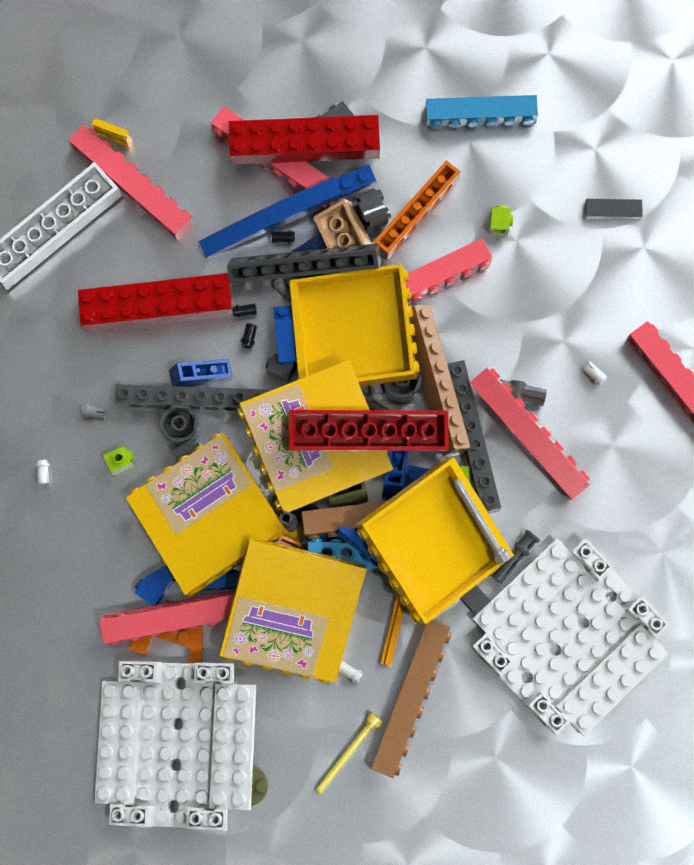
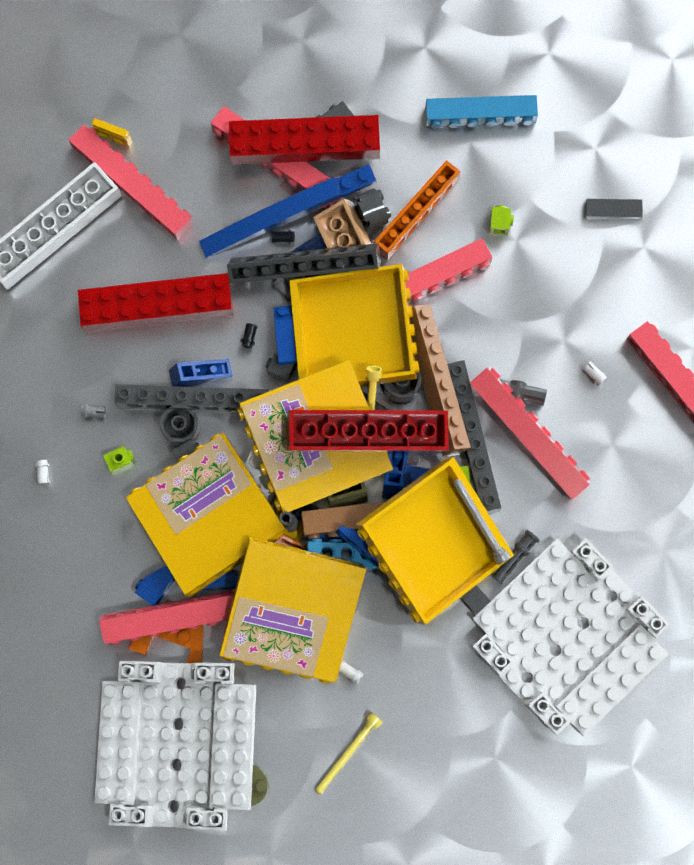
black pin [233,303,257,319] -> none
medium nougat brick [371,620,452,778] -> none
light orange axle [380,592,405,666] -> none
none -> light yellow piece [366,366,382,410]

